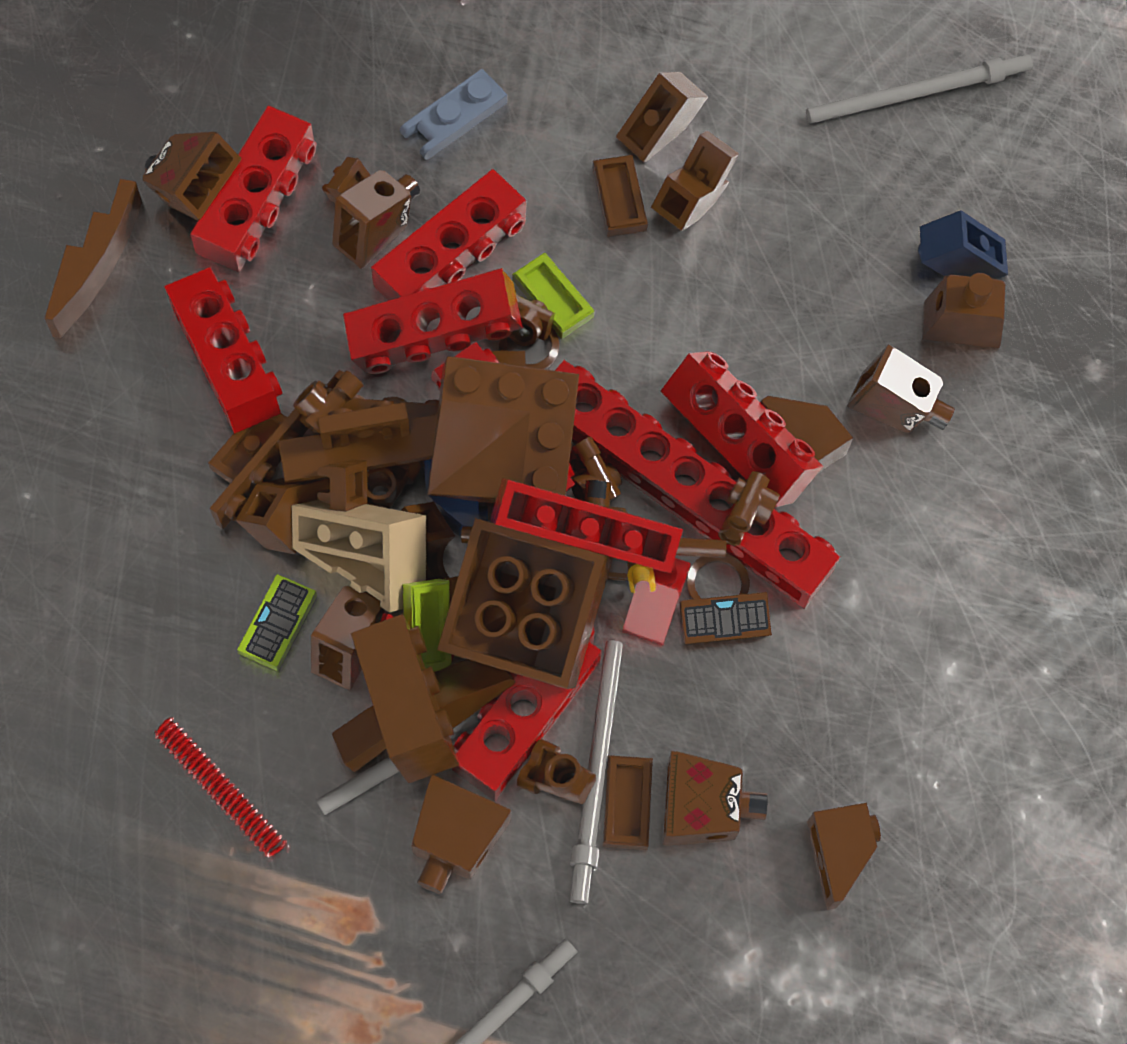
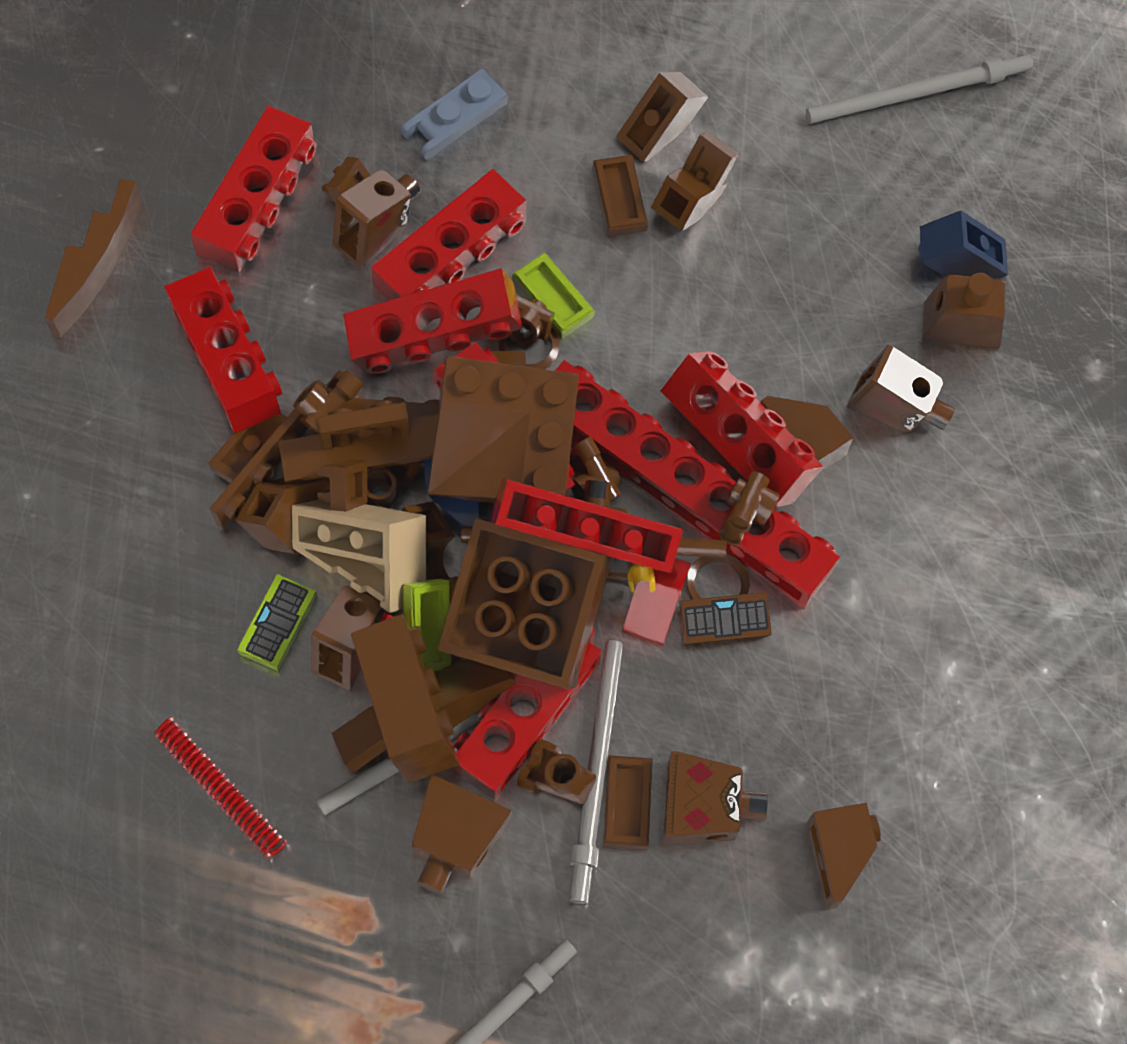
reddish brown torso [143,132,242,220] -> none

